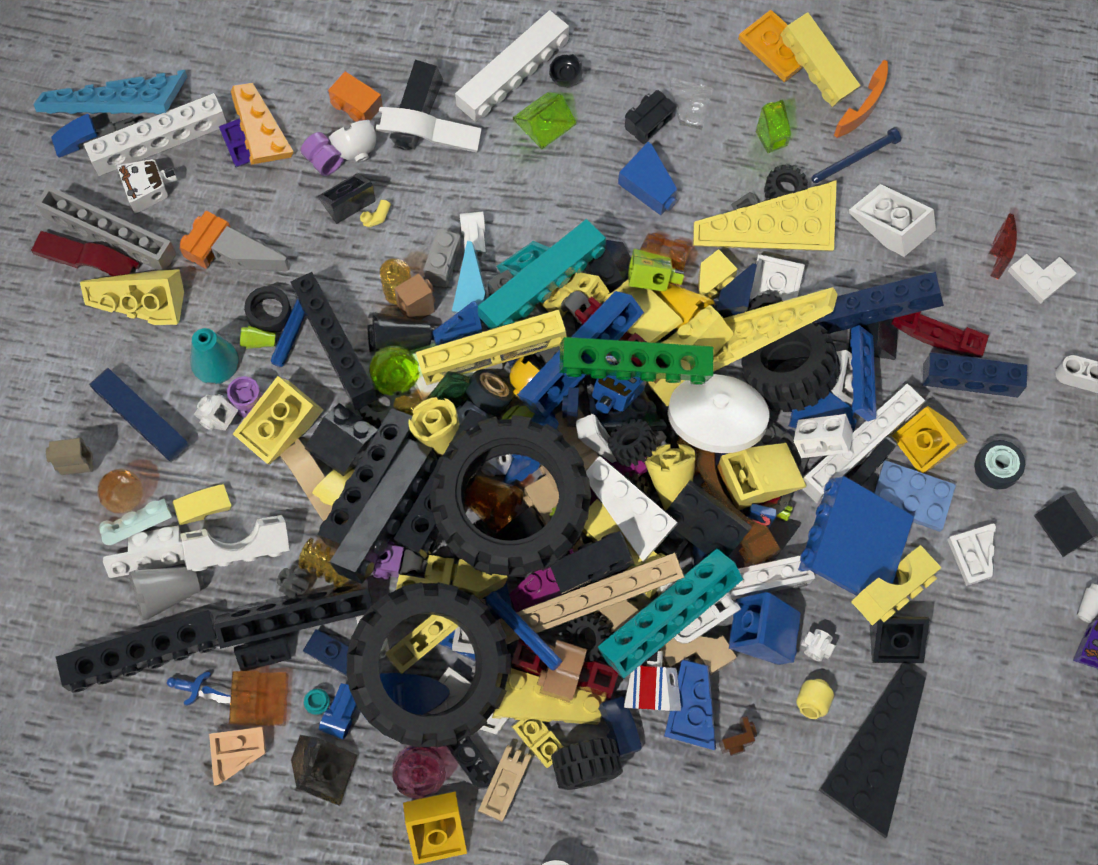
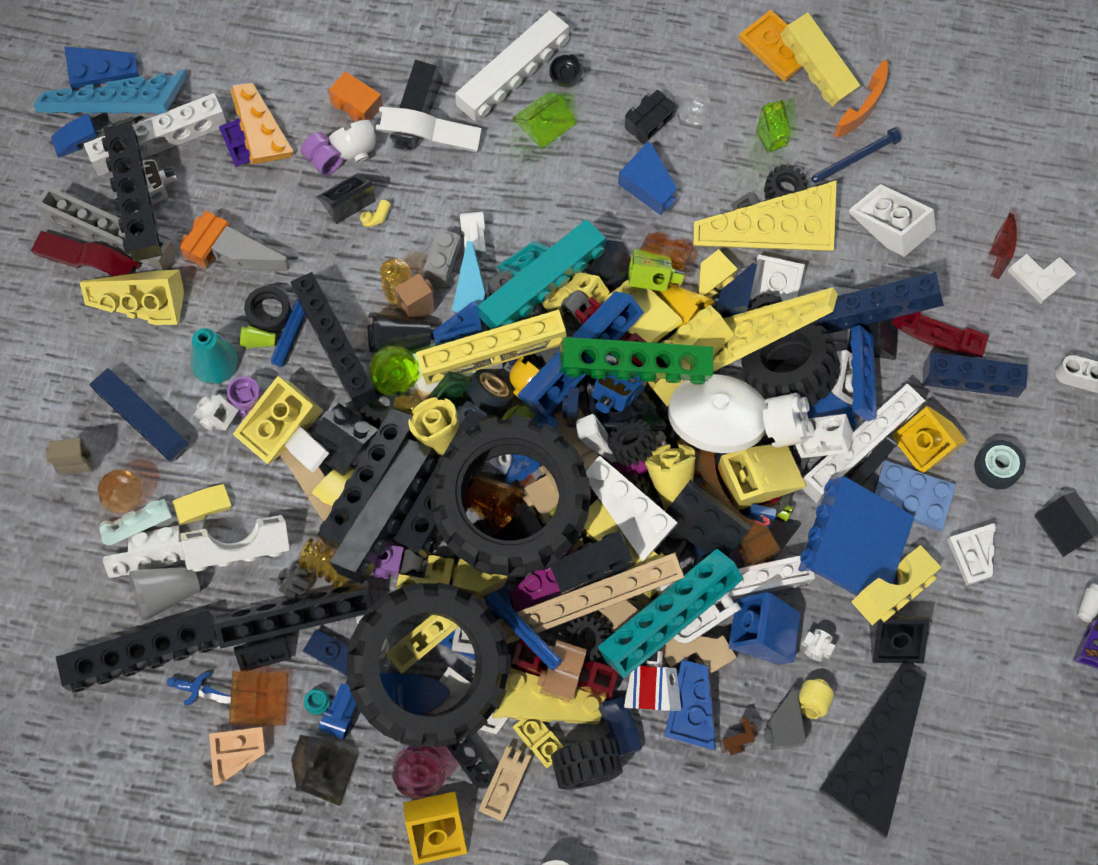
none -> blue wing [64,46,139,89]
none -> black brick [101,122,163,262]
none -> white slope [285,427,329,473]
none -> white brick [763,393,814,448]
none -> dark grey slope [764,690,806,750]

